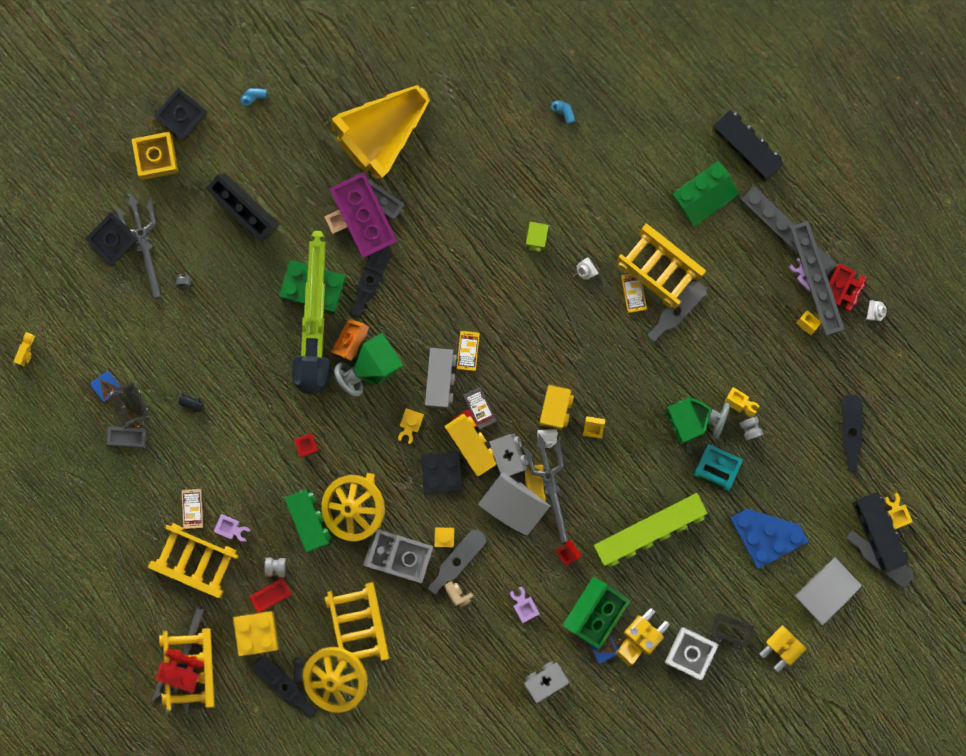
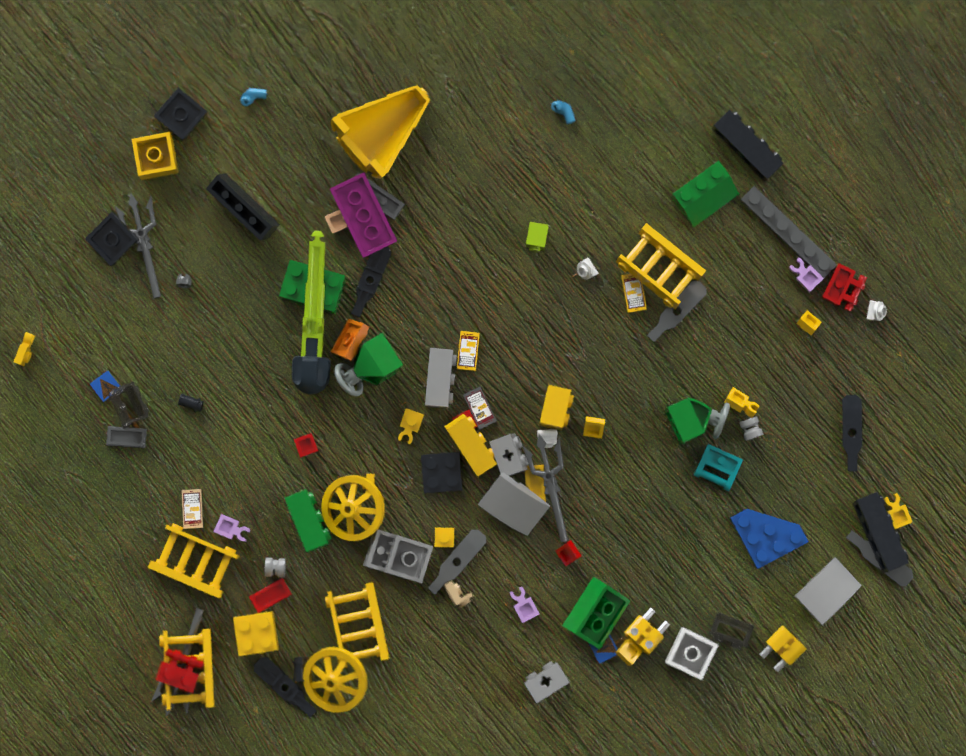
lime brick [593,493,708,568] -> none
dark grey plate [789,221,845,336] -> none

